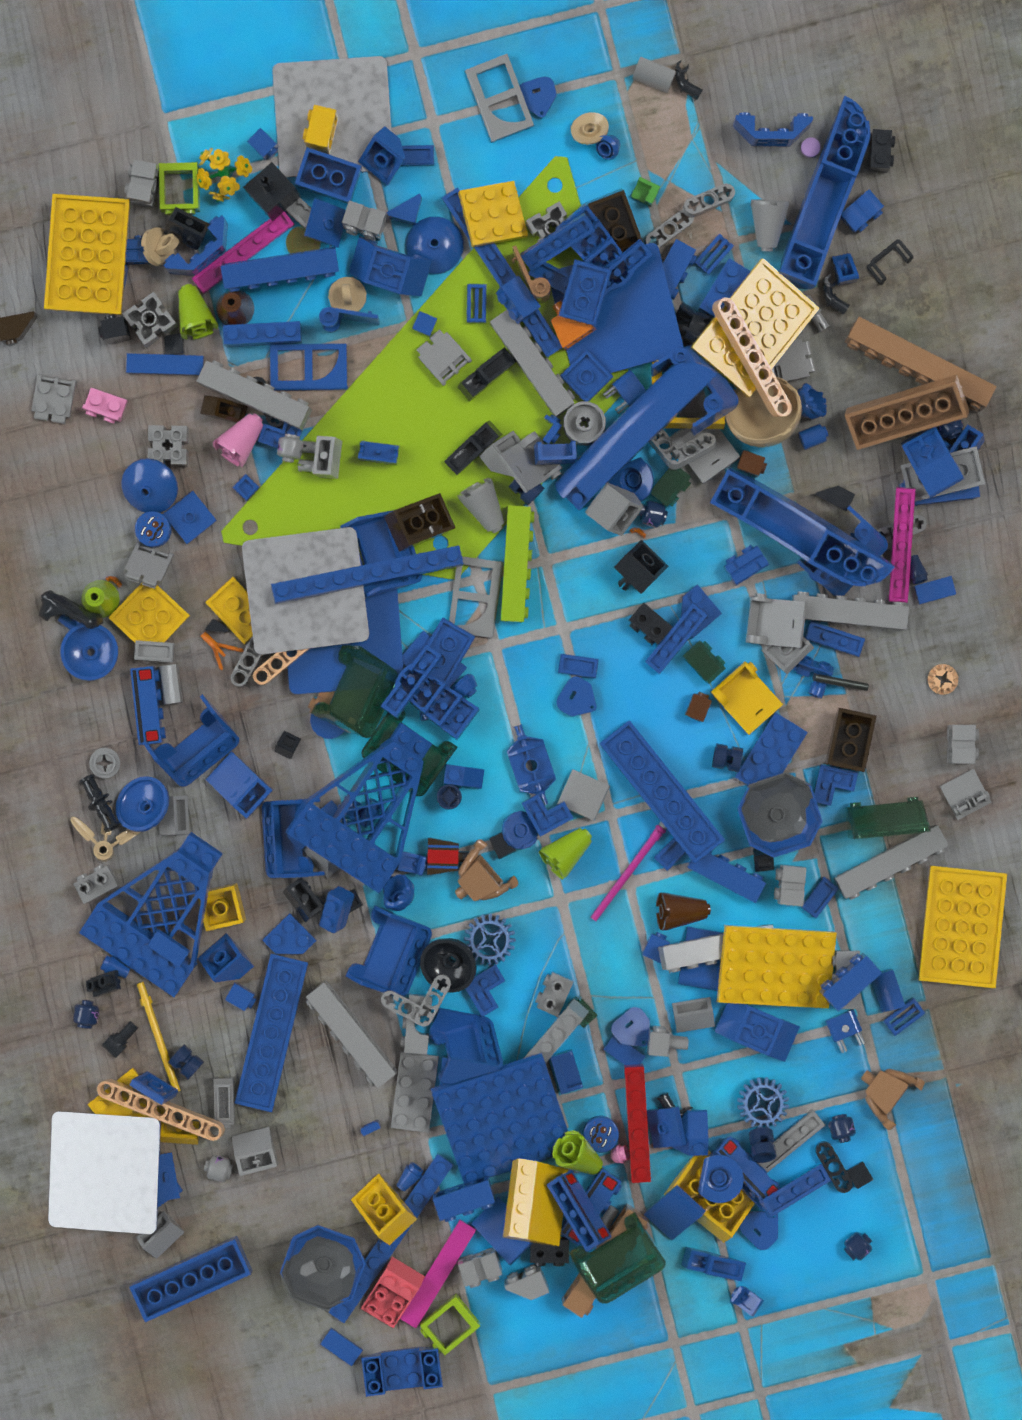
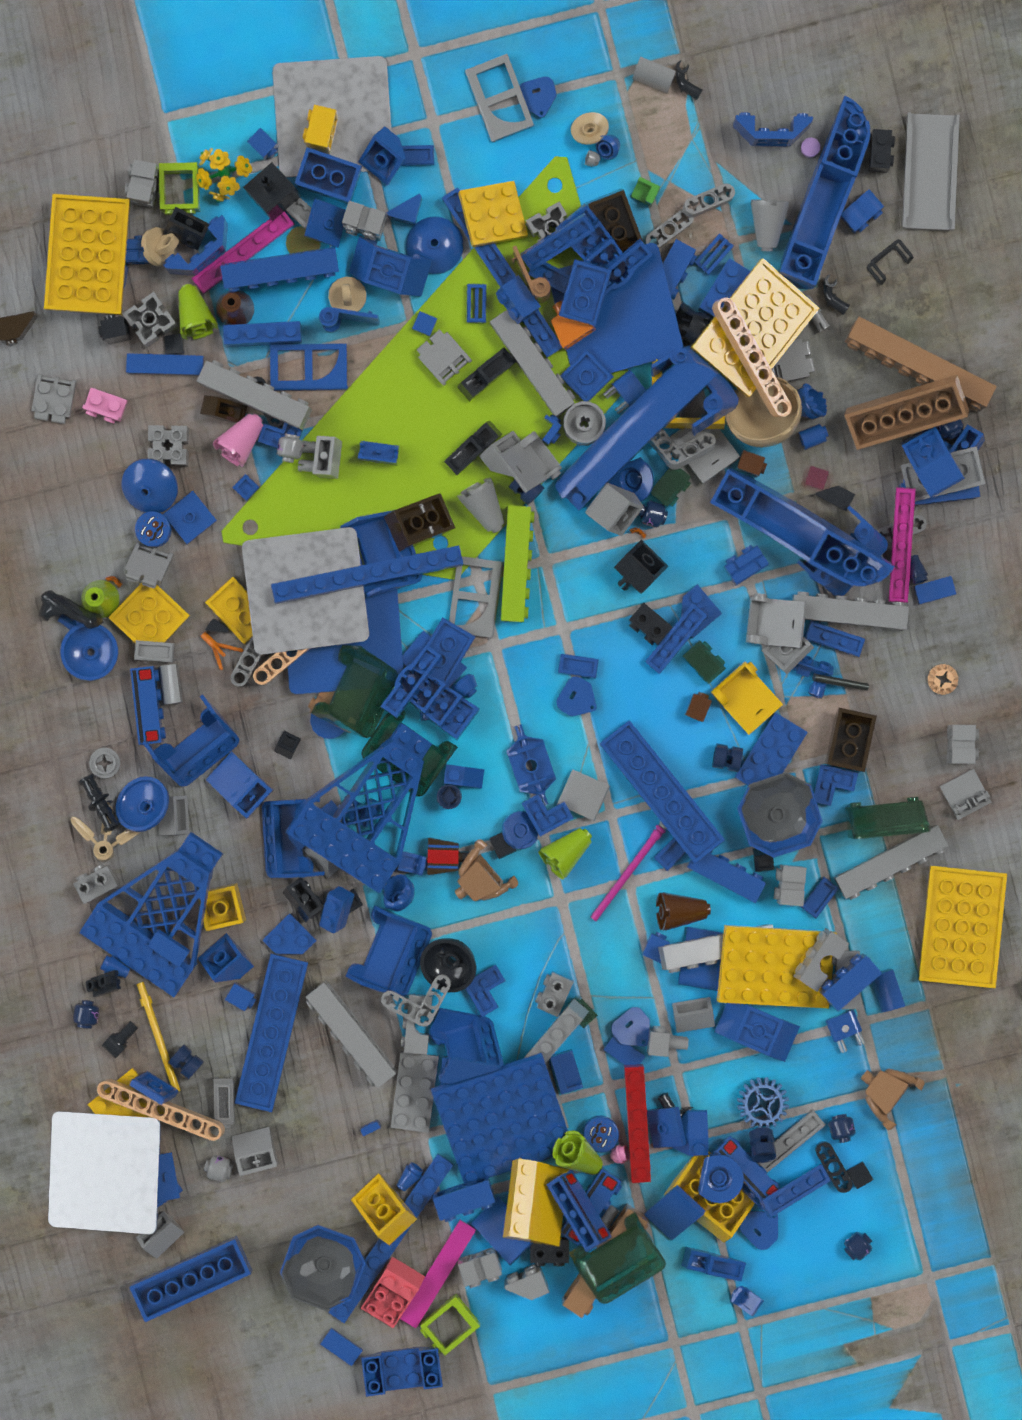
yellow slope [160,1120,200,1145] -> none
medium blue gear [464,913,516,966] -> none
blue panel [534,441,577,465] -> none
blue slope [832,253,859,286] -> none
blue tile [883,998,925,1036] -> none
none -> light grey hinge [585,150,600,167]
none -> light grey arch [794,928,849,992]
none -> clear pink tile [805,466,829,490]
none -> light grey ladder [902,112,960,231]

